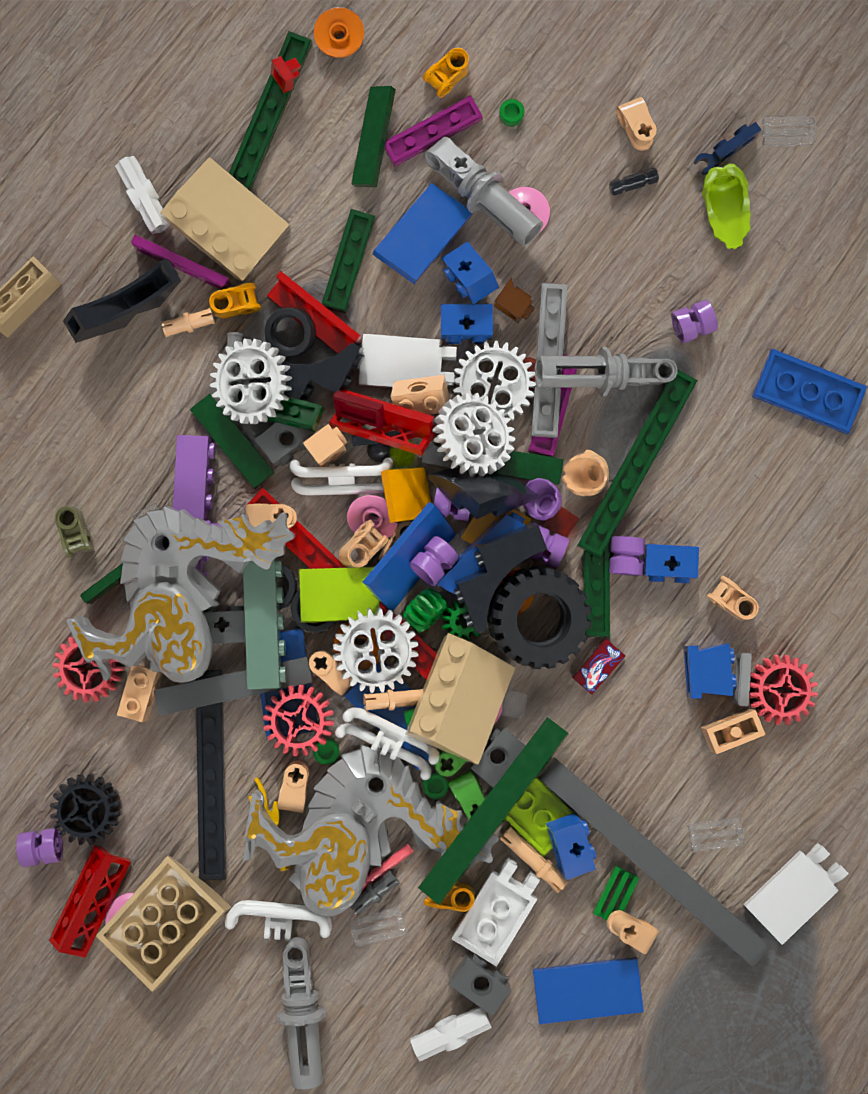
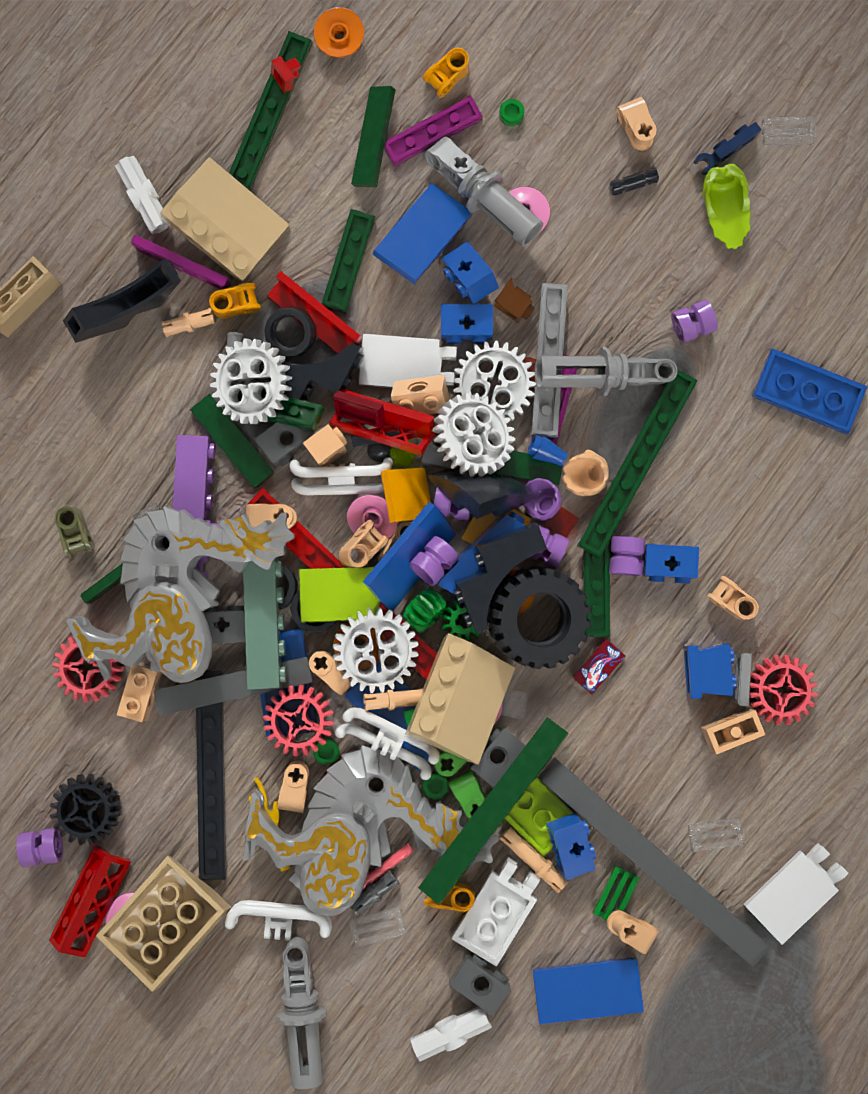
none -> blue cone [527,435,568,466]

